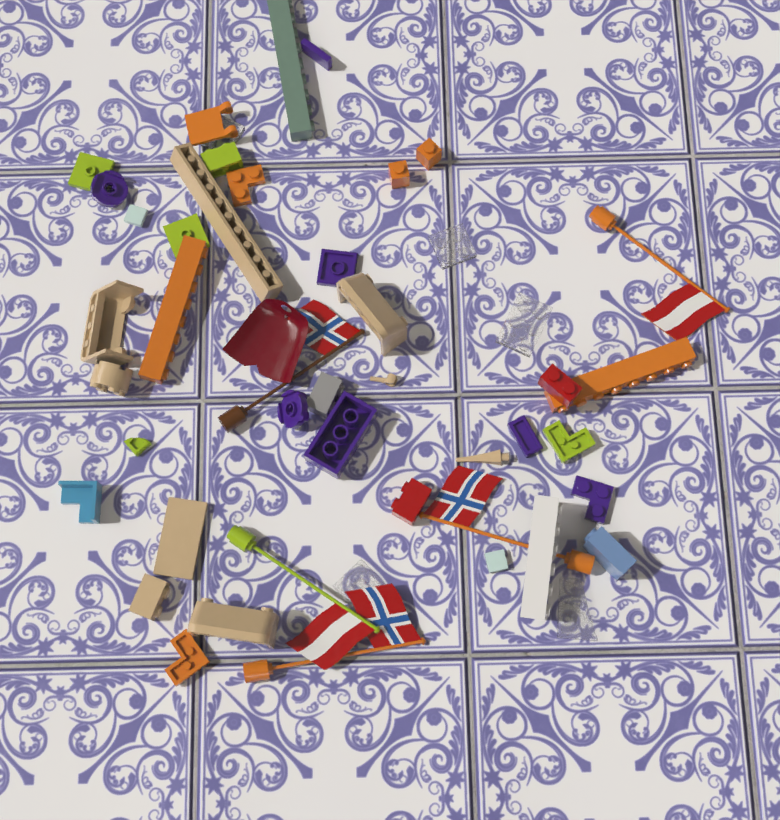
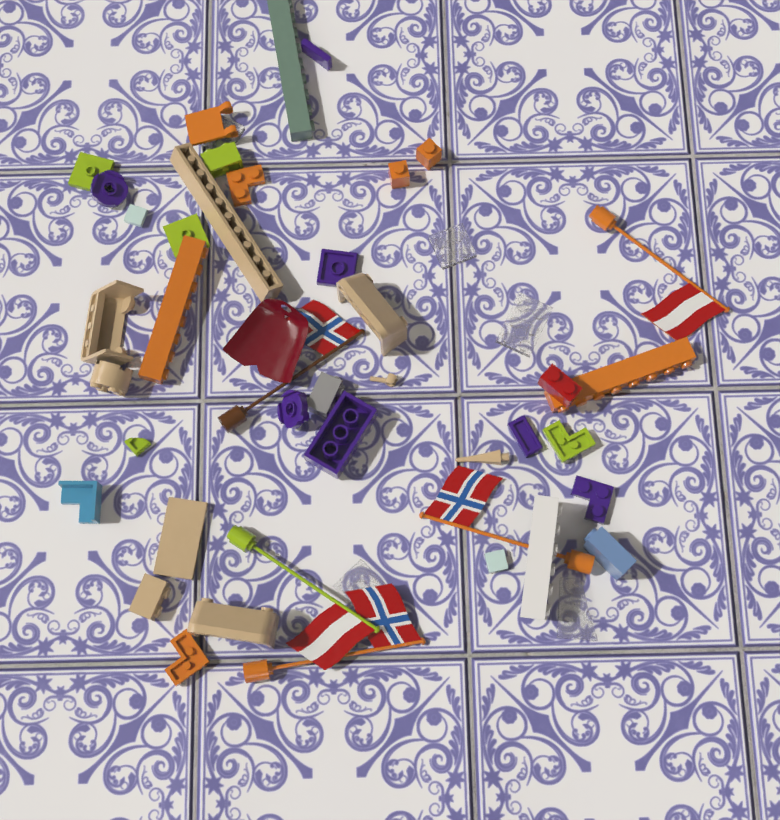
red brick [391,478,432,526] -> none

